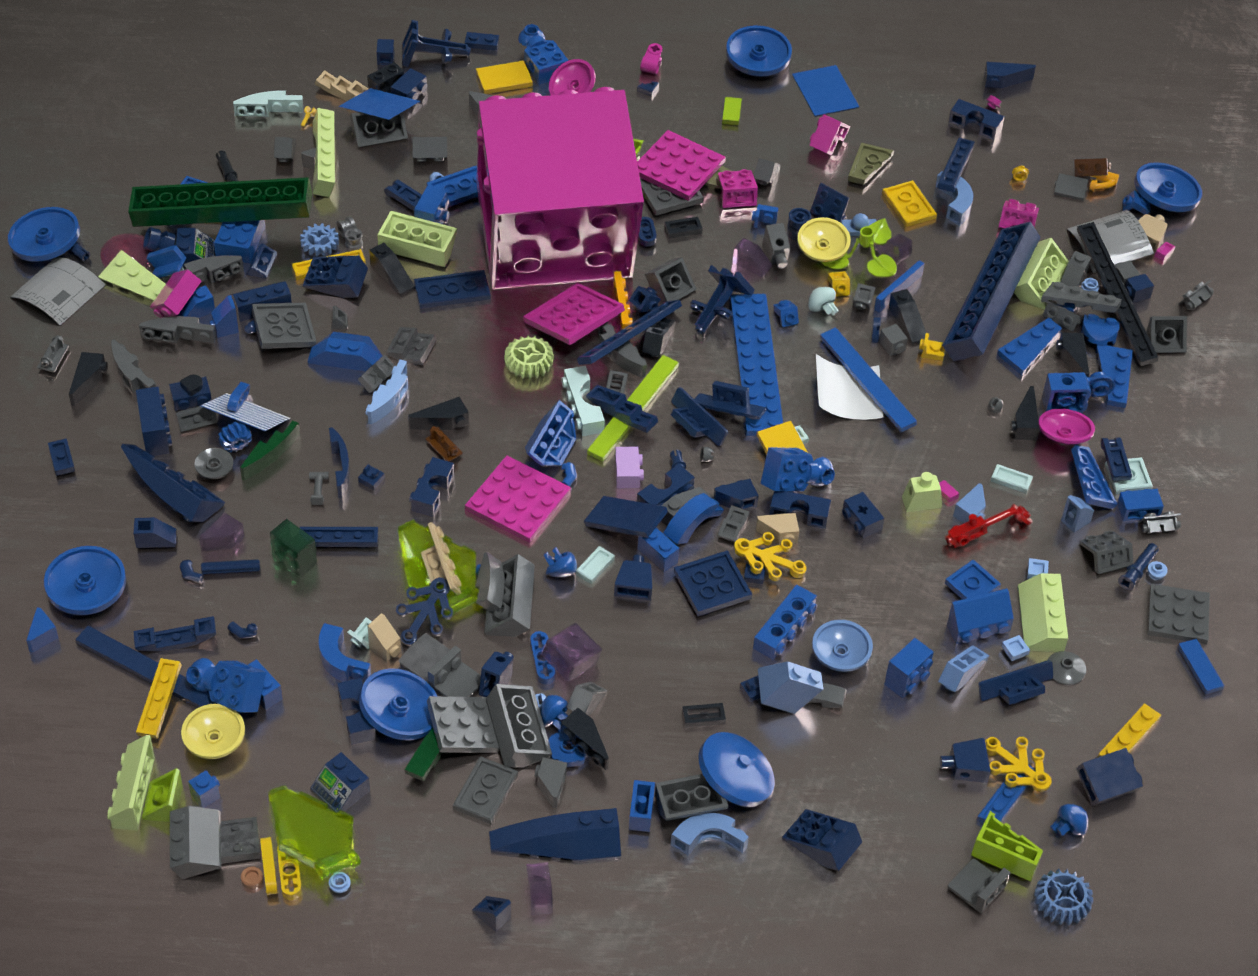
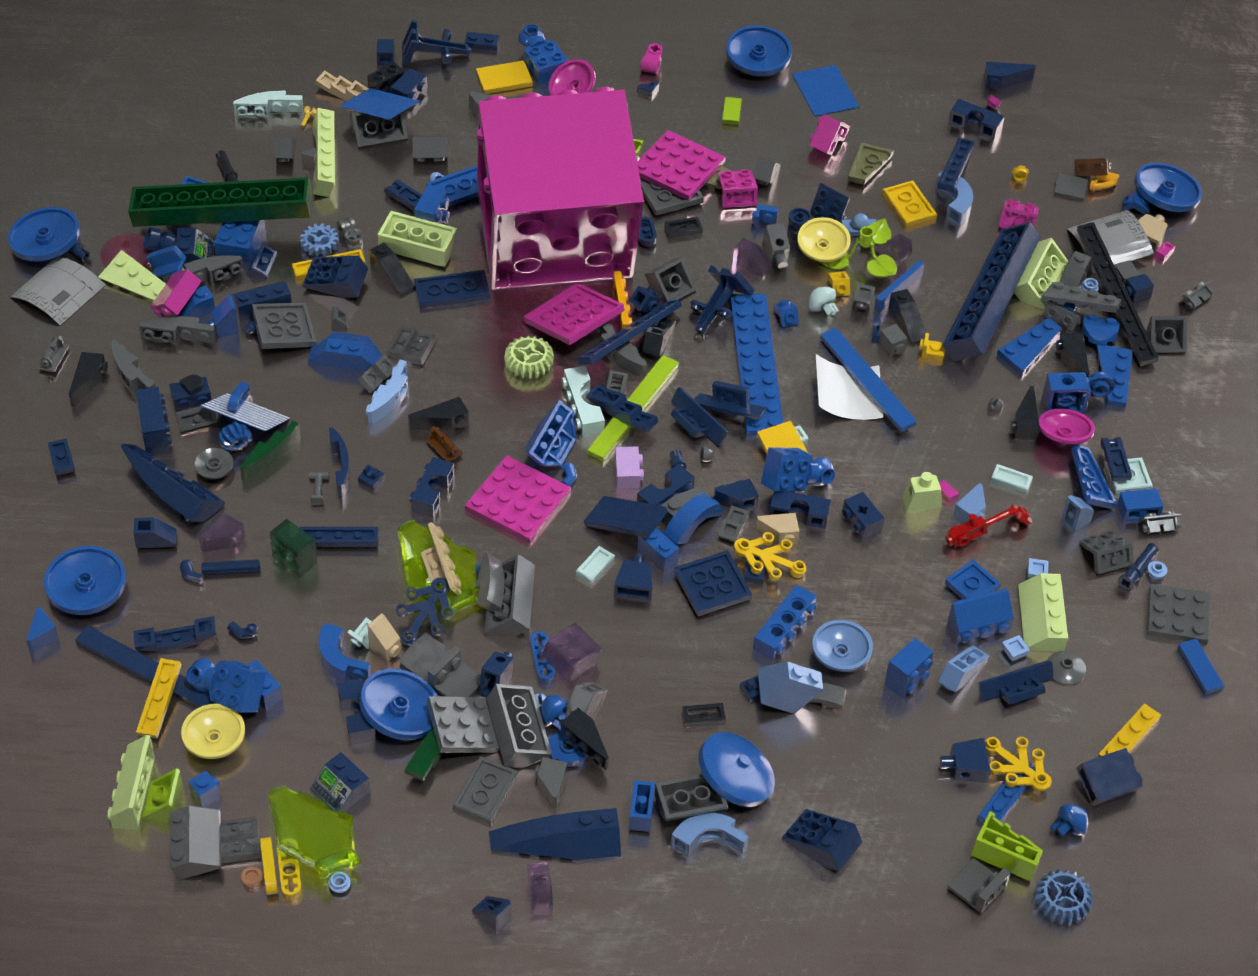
blue piece [544,547,577,578] -> none

